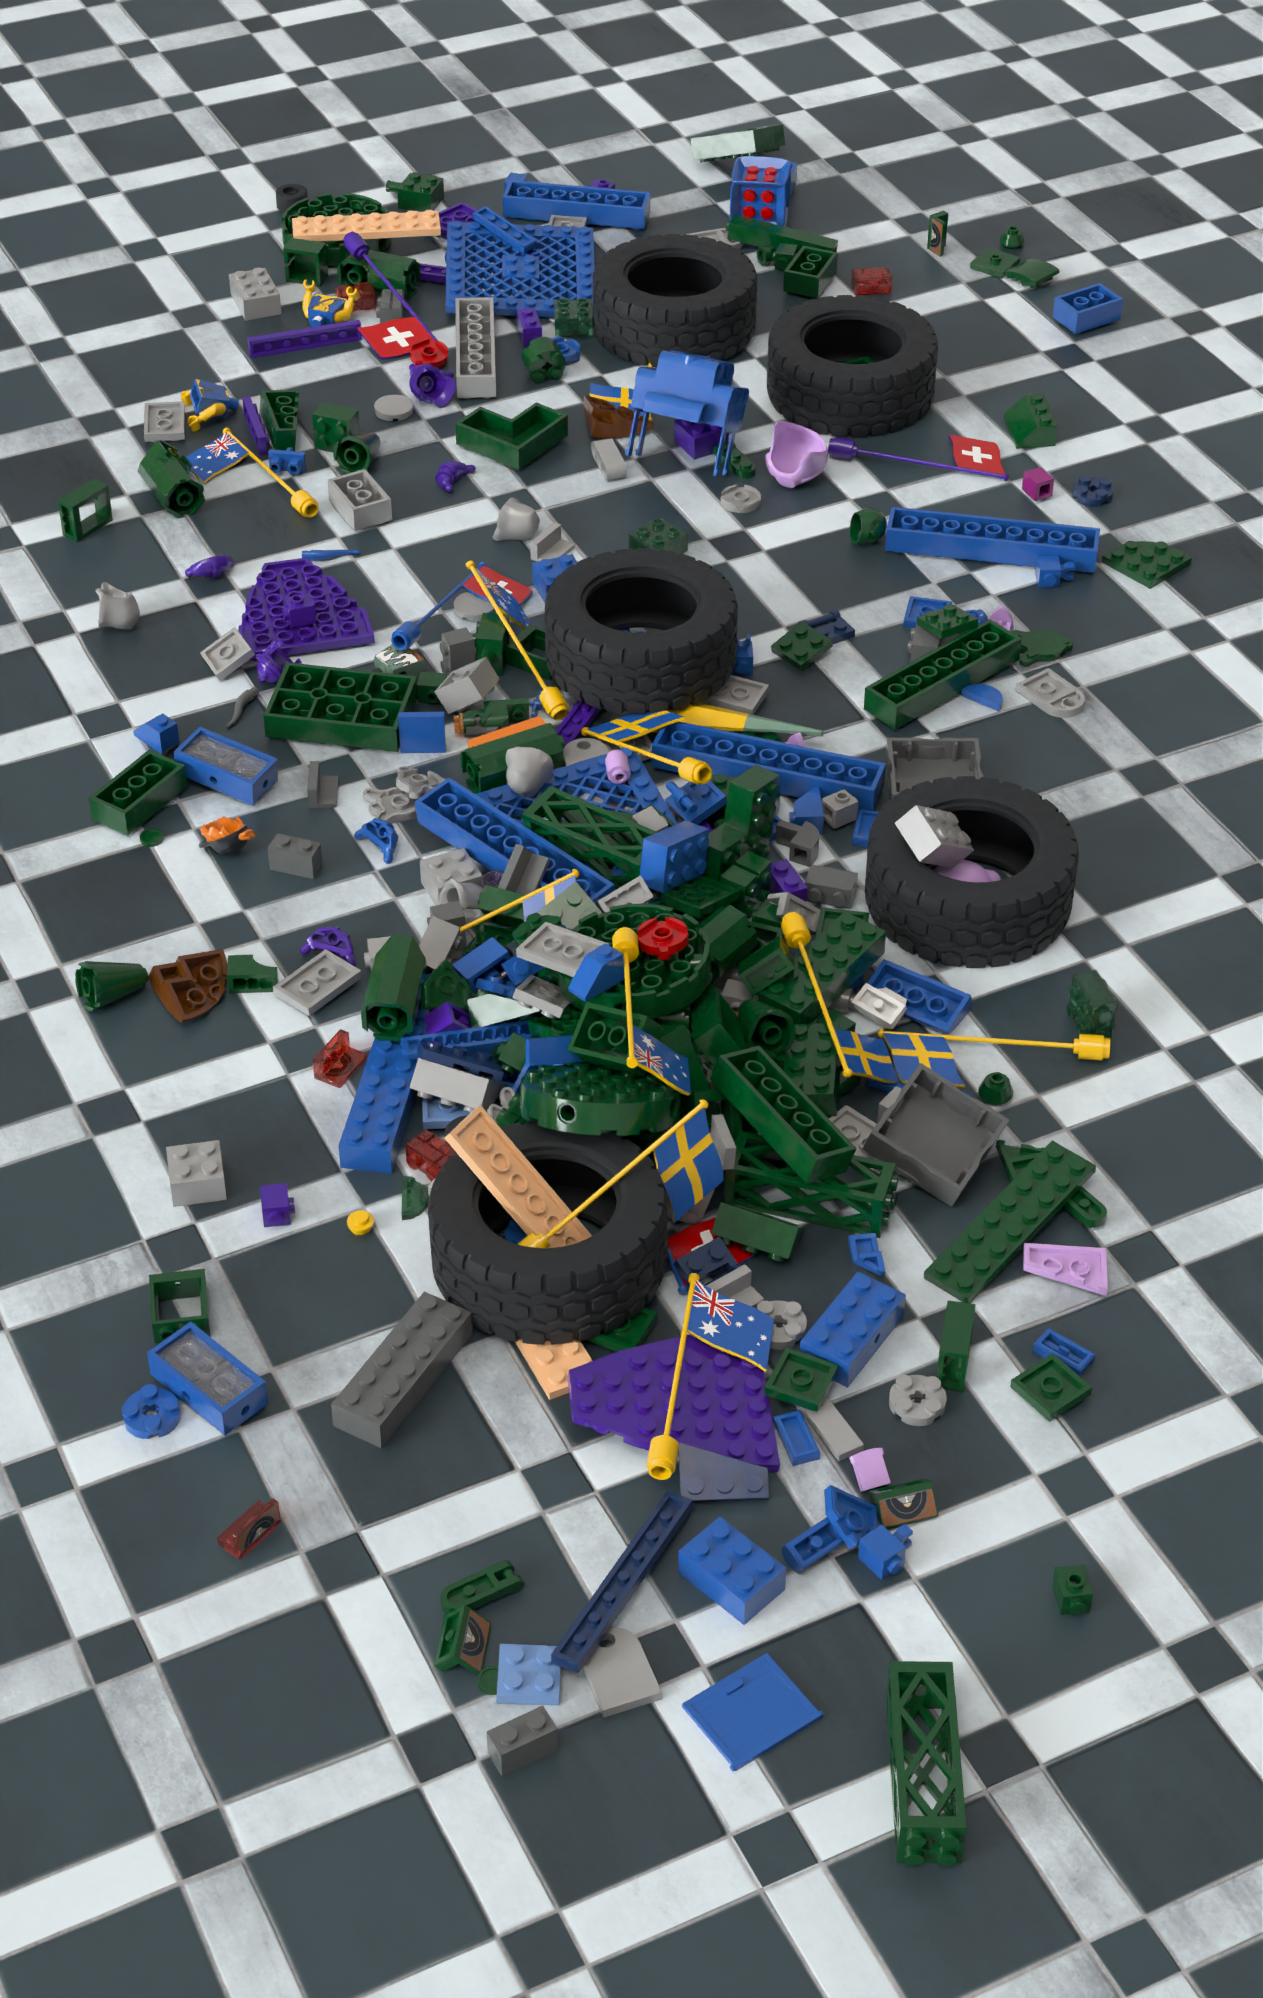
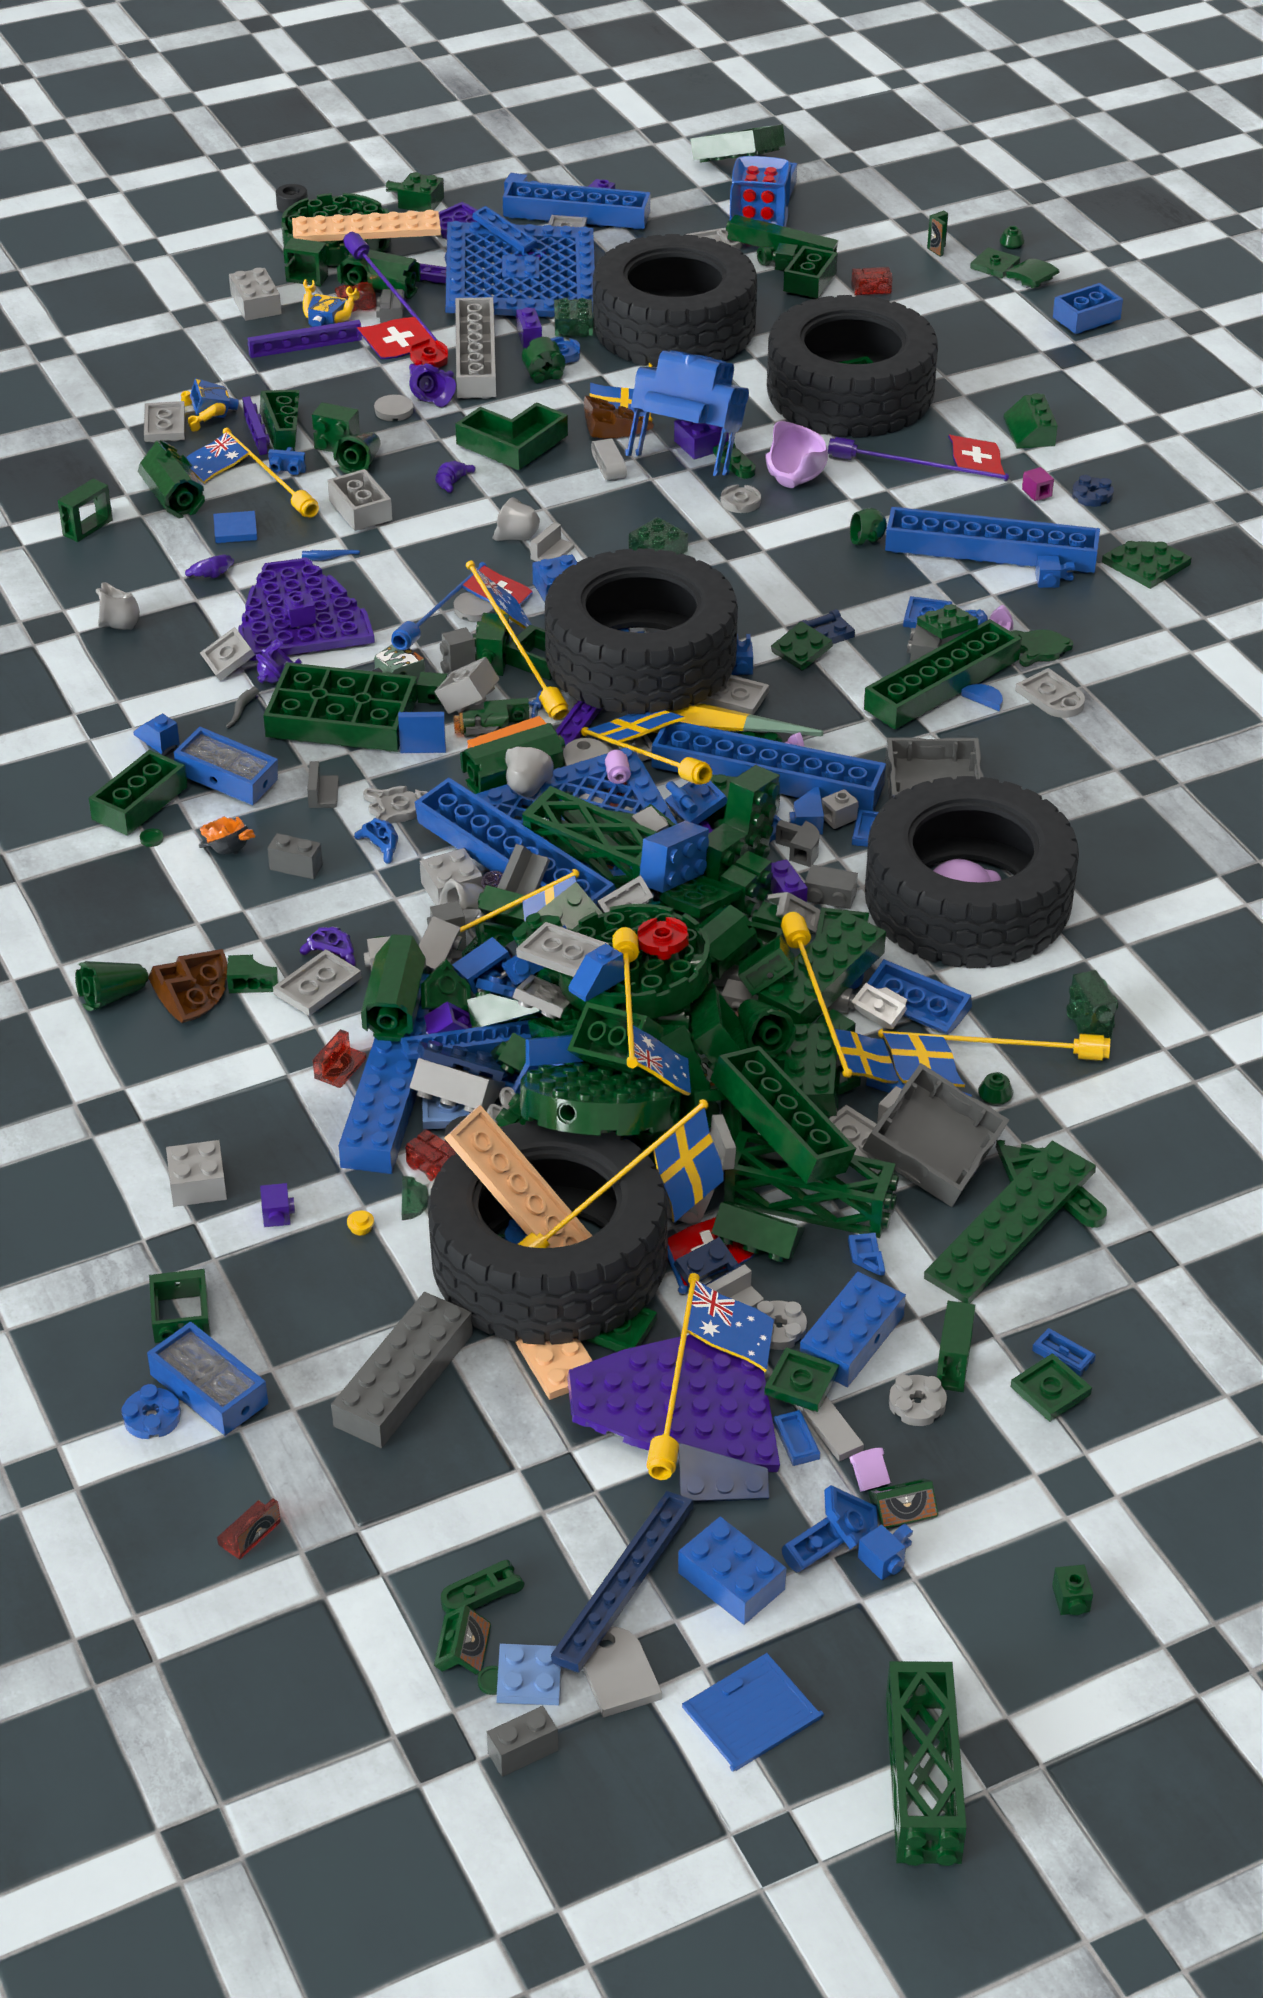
light grey tile [396,766,458,799] -> none
light grey brick [895,805,974,868] -> none
lavender wing [1023,1243,1108,1296] -> none
none -> blue tile [213,511,257,543]

